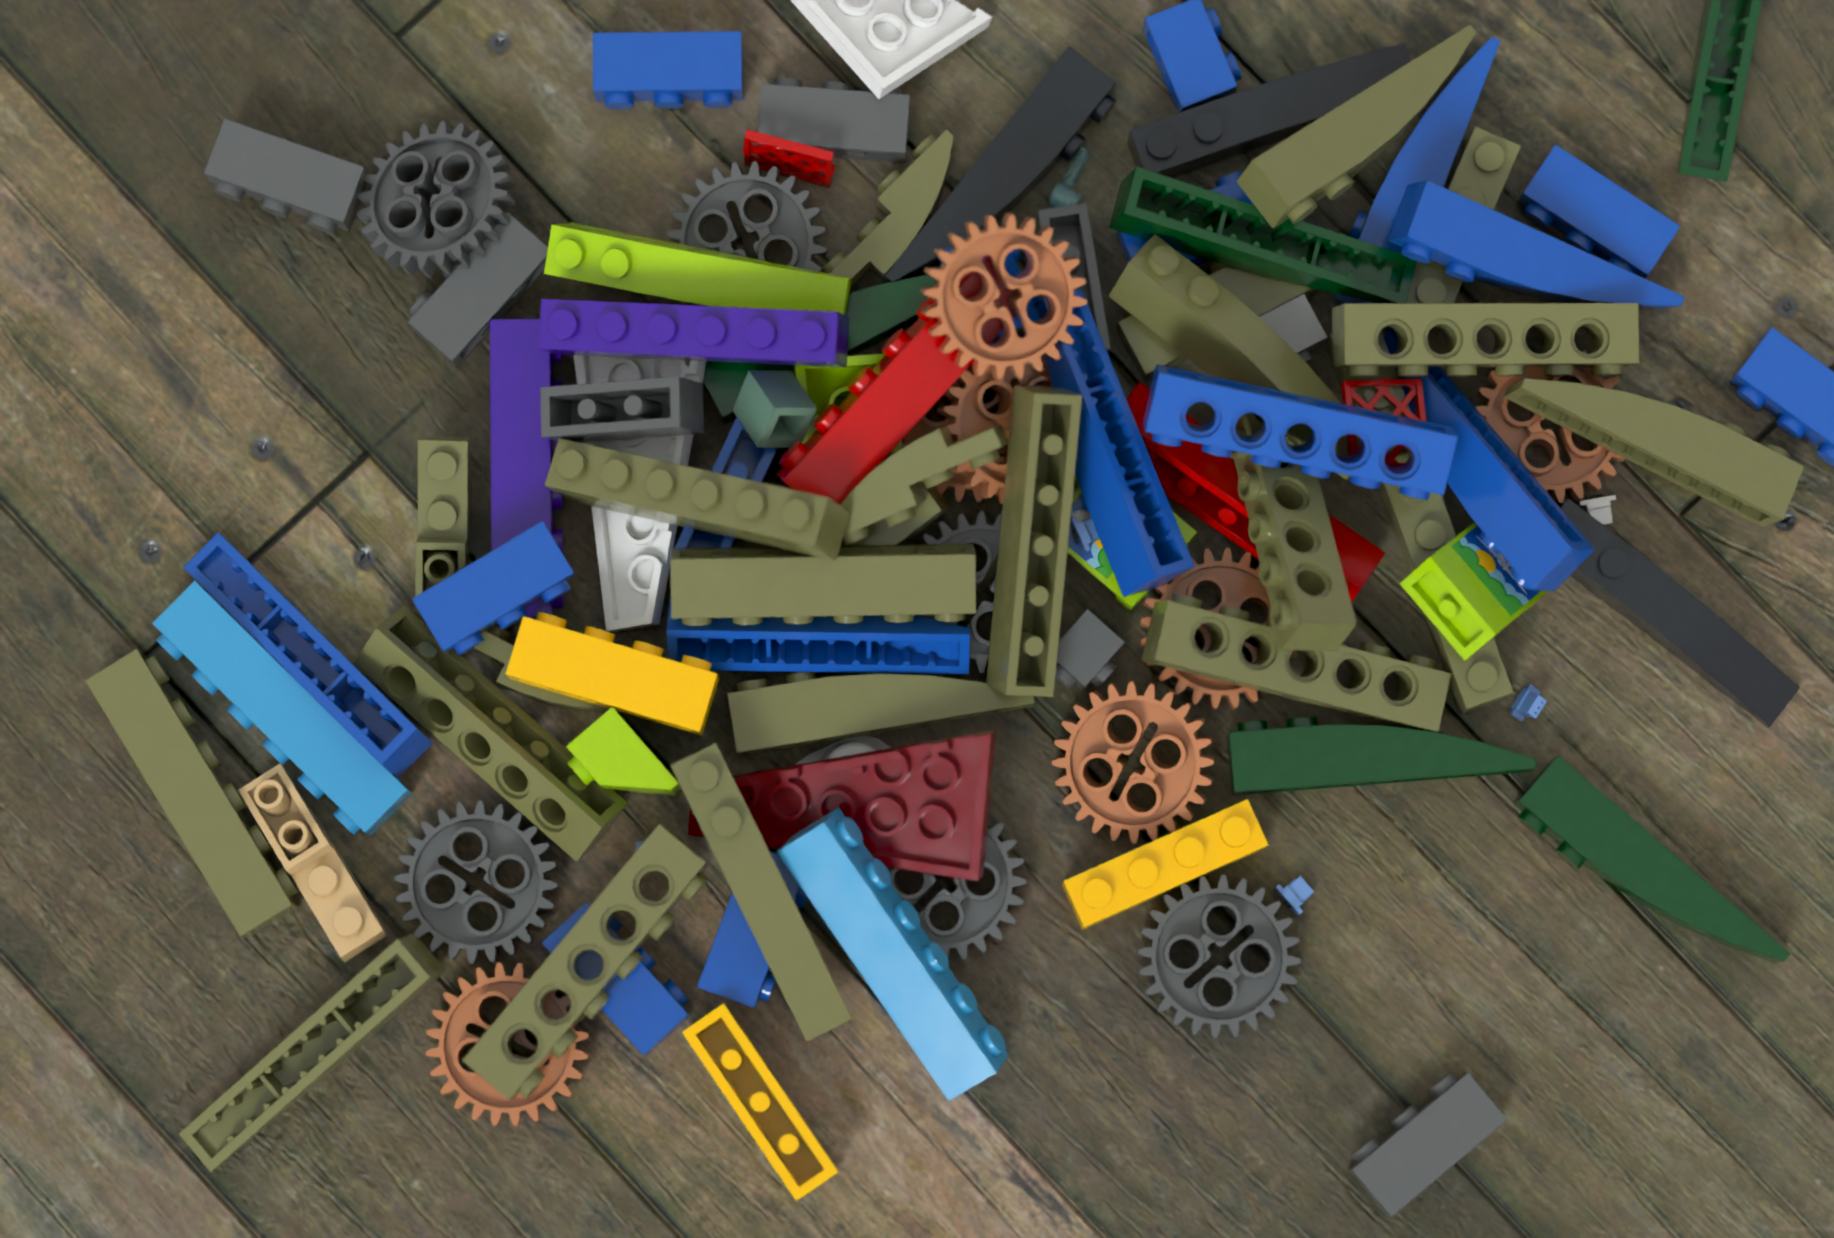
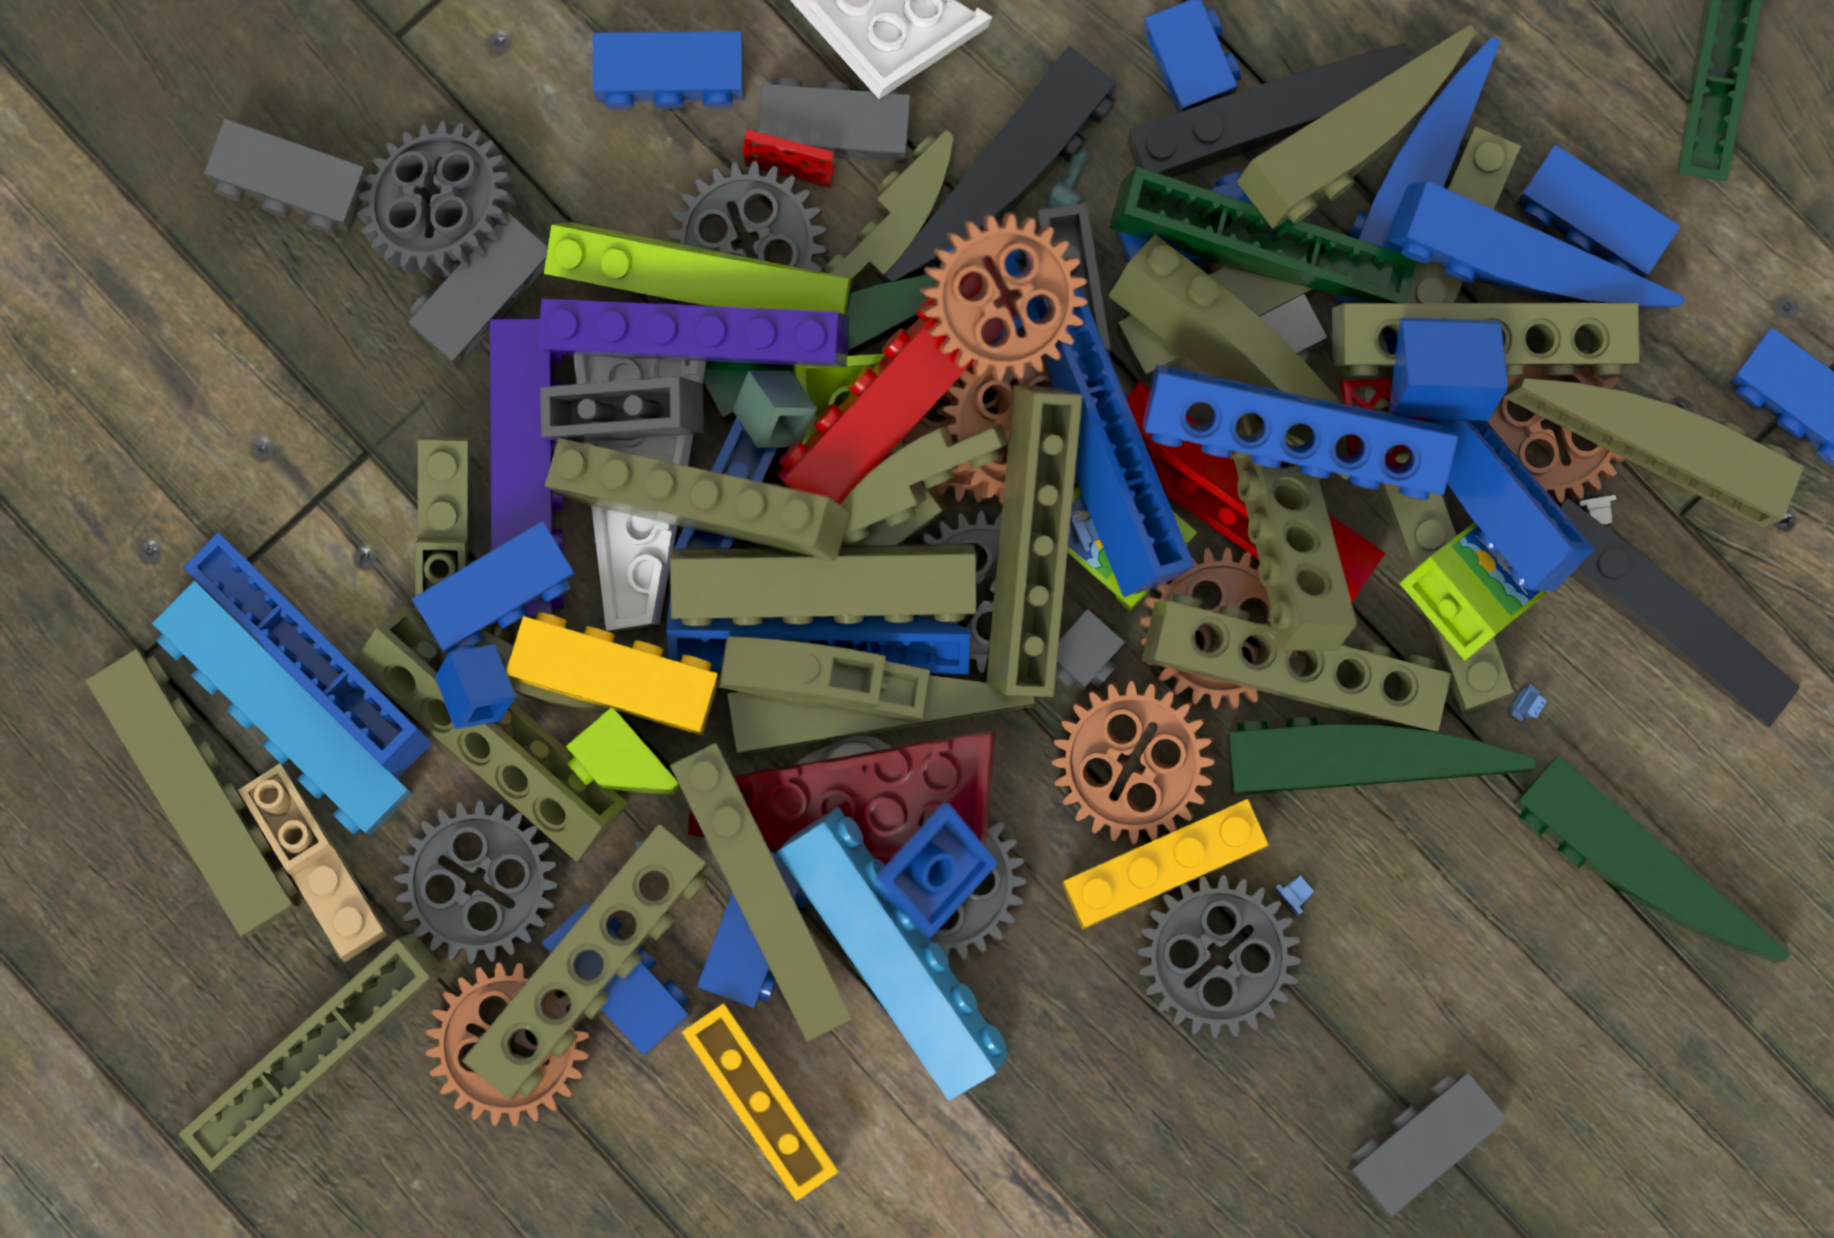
none -> blue brick [435,644,516,729]
none -> olive slope [718,637,930,722]
none -> blue slope [871,802,998,938]
none -> blue slope [1388,317,1508,420]

